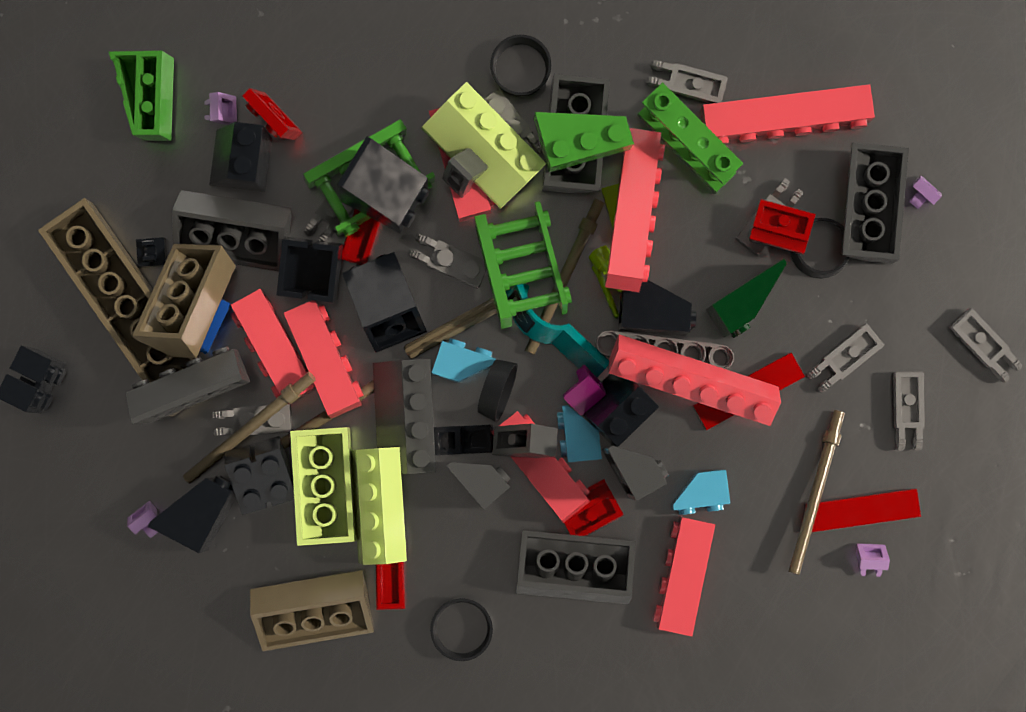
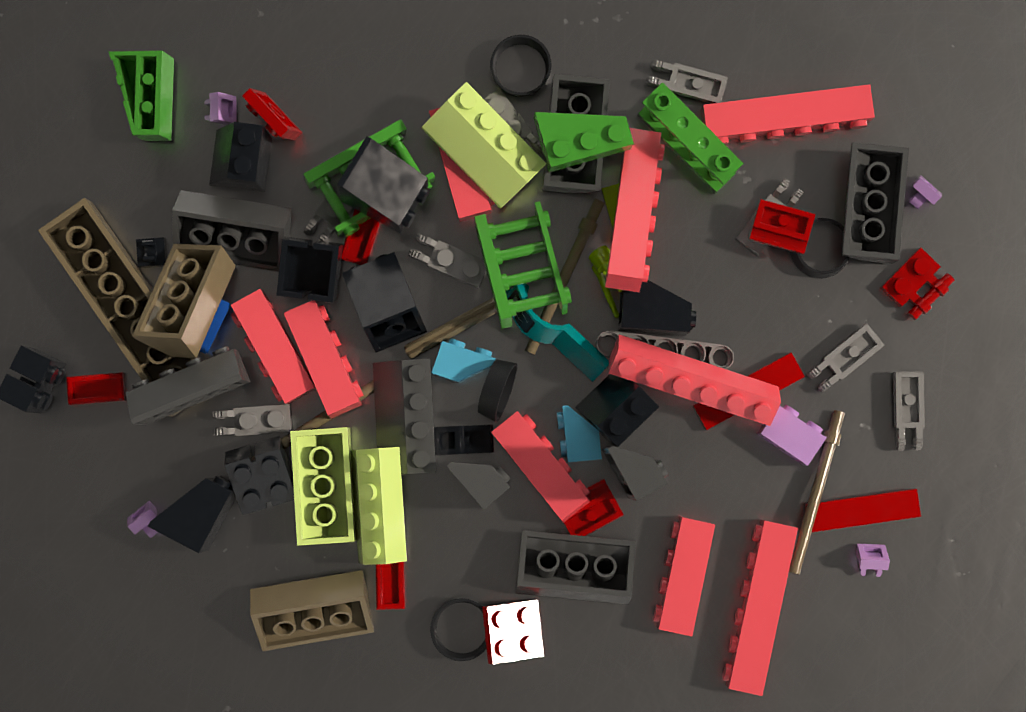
dark tan bar [183,372,316,484] -> none
dark grey slope [442,148,488,198] -> none
dark grey slope [492,423,558,458] -> none
magenta panel [563,365,607,416] -> none
medium azure slope [671,470,730,515] -> none
dark green slope [706,259,787,338] -> none
light grey hinge [949,308,1022,383] -> none
none -> red tile [66,372,126,405]
none -> plate [482,599,544,664]
none -> coral brick [722,520,798,696]
none -> lavender brick [757,404,827,466]
none -> red plate [880,247,955,320]

